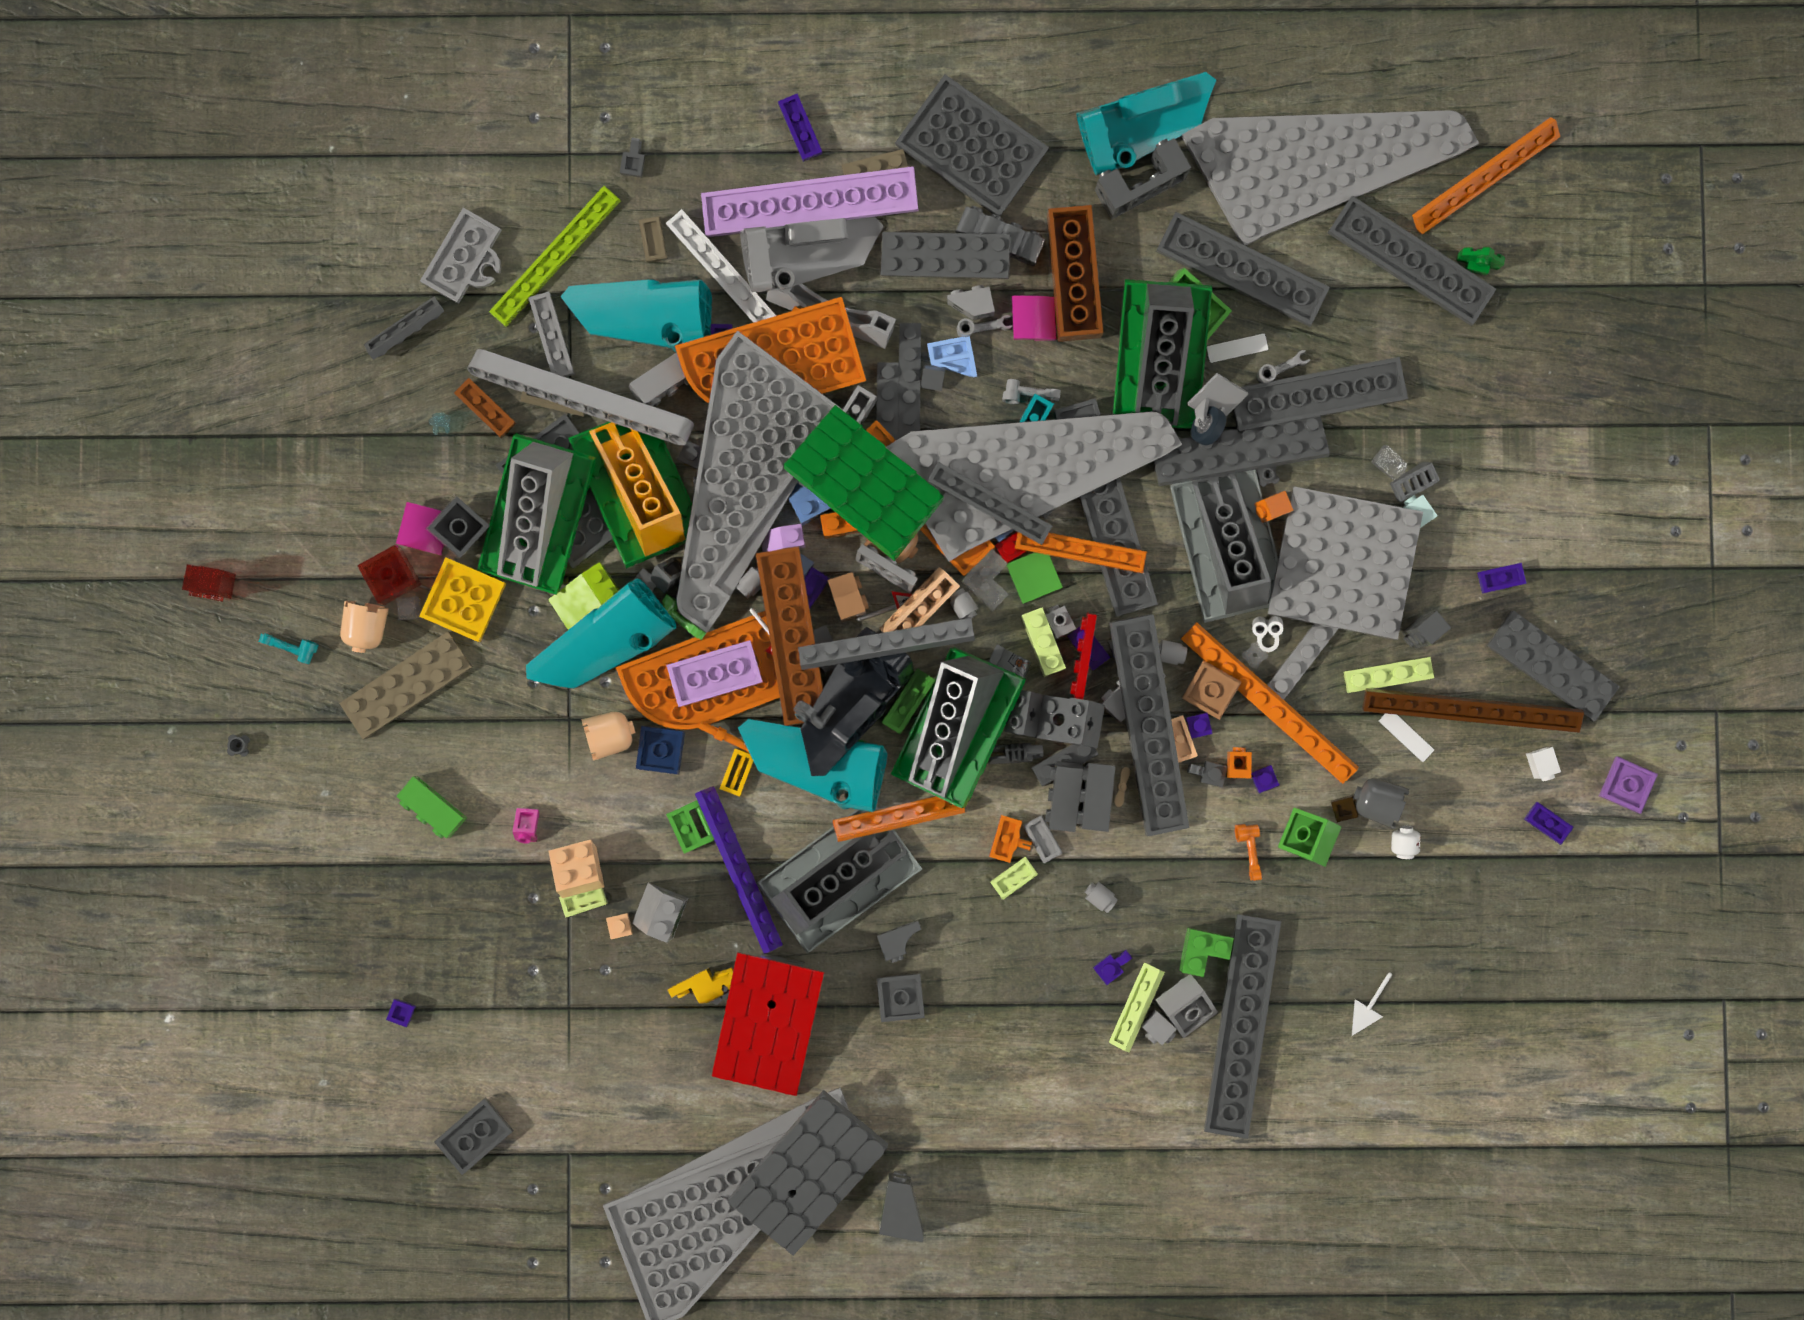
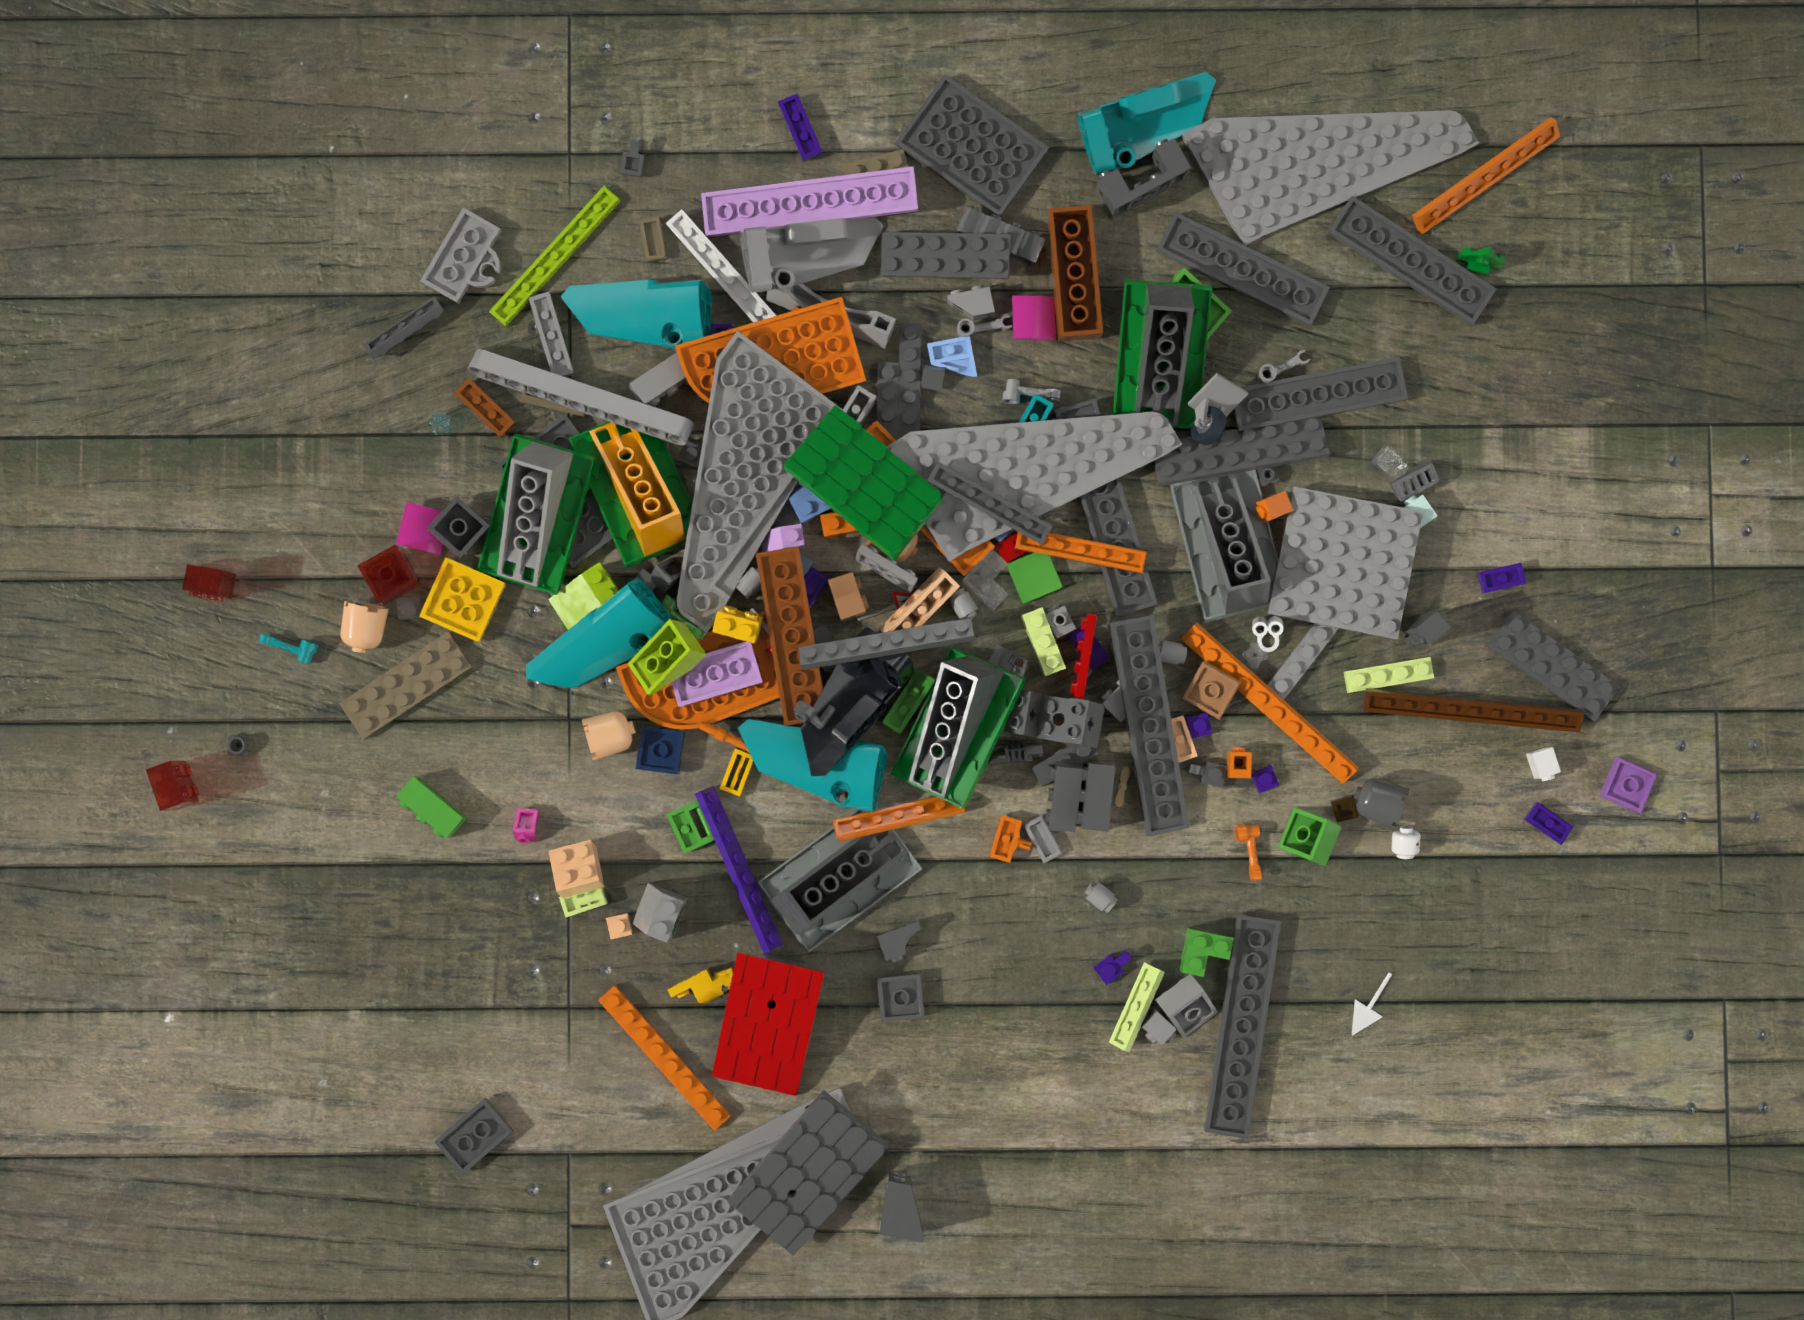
dark purple plate [386,998,416,1027] -> none
yellowish green plate [990,857,1038,899] -> none
white sticker [1207,334,1268,363] -> none
white sticker [1379,714,1434,762] -> none
none -> clear red brick [146,761,200,811]
none -> orange plate [598,985,731,1131]
none -> lime slope [628,619,707,696]
none -> yellow brick [712,606,764,643]

